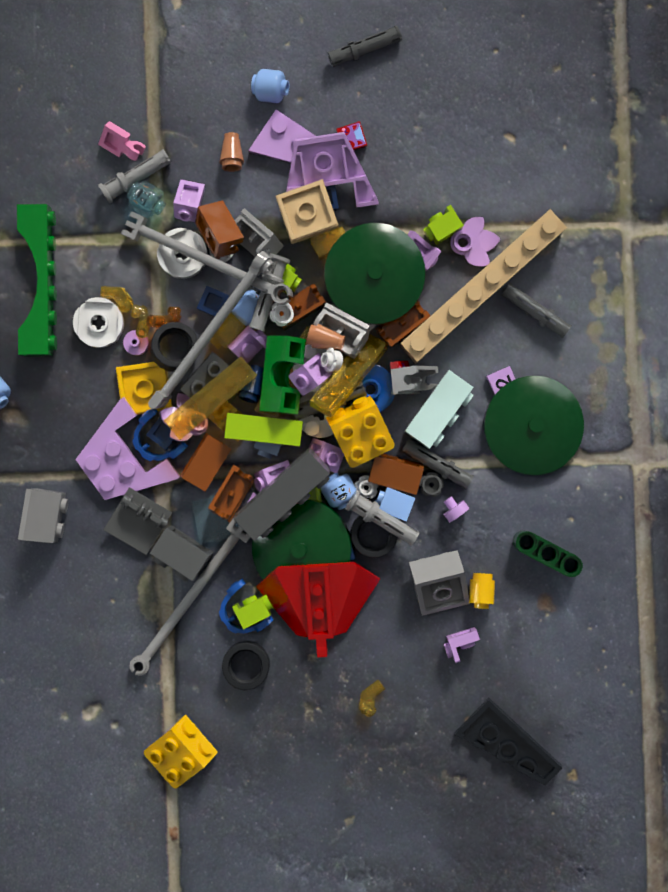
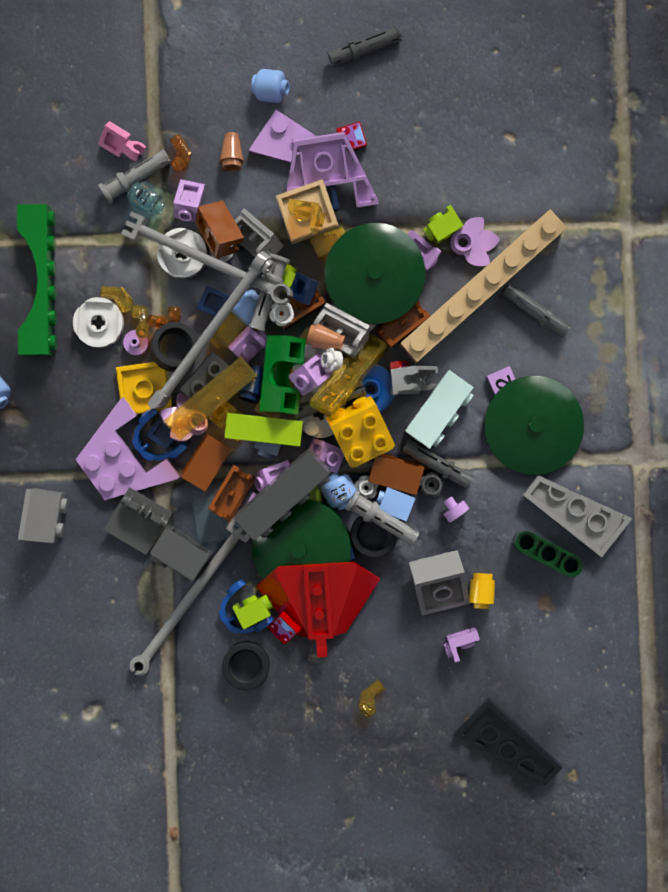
yellow bracket [144,715,218,789] -> none
none -> clear orange arm [170,134,192,171]
none -> red tile [267,611,302,645]
none -> clear yellow bracket [287,199,325,234]
none -> dark blue plate [291,272,318,305]
none -> light grey wing [522,476,633,557]

